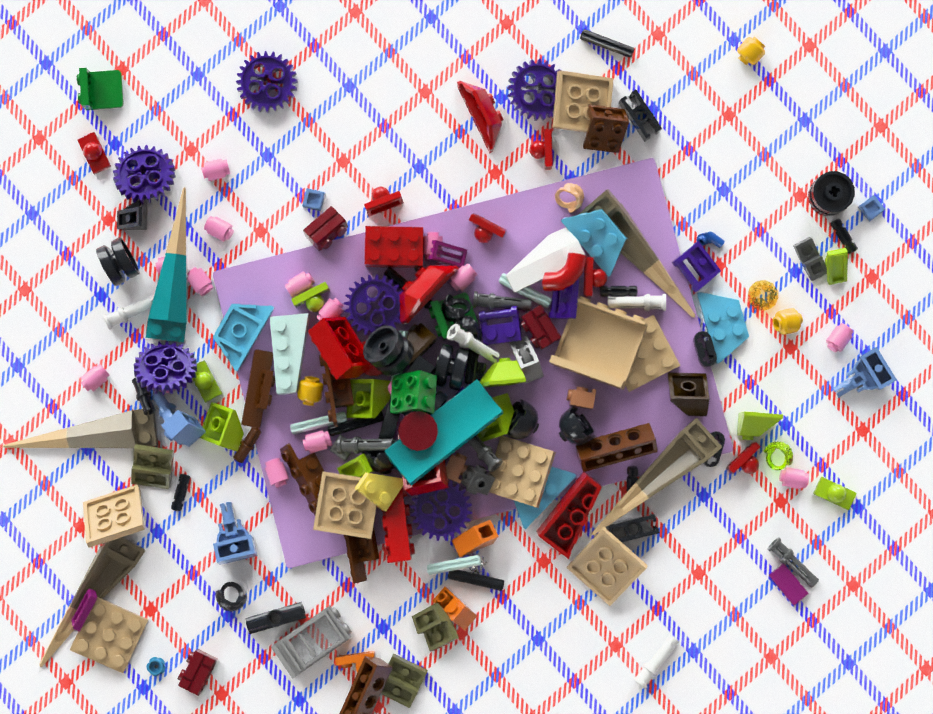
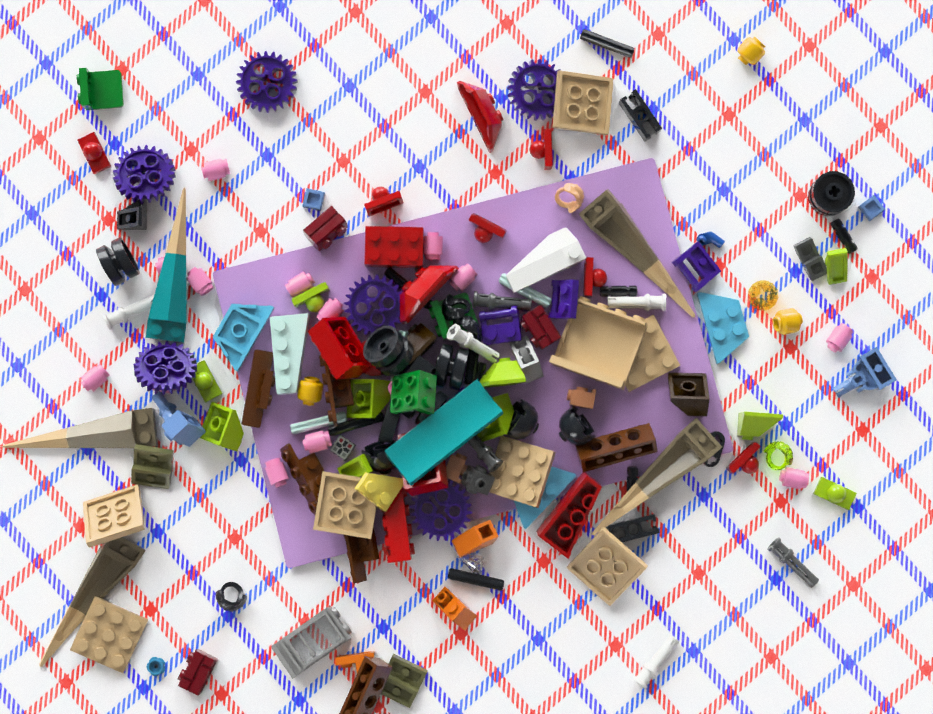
magenta tile [71,588,97,632] -> none
black pin [132,377,156,415] -> none
black axle [171,474,191,512] -> none
bright pink brick [204,216,234,242] -> none
medium blue brick [213,502,258,565] -> none
reddish brown axle [233,427,261,463] -> none
black piece [245,601,306,634] -> none
dark grey pin [337,436,396,454] -> none
dark red tile [398,411,438,451] -> none
olive slope [412,603,459,652] -> none
light aqua axle [427,555,482,575] -> none
magenta tile [429,240,468,268] -> none
red cylinder [542,253,587,292] -> none
medium azure wing [561,209,627,277] -> none
reddish brown bracket [582,104,629,153] -> none
black beam [693,331,717,367] -> none
magenta tile [768,563,809,606] -> none

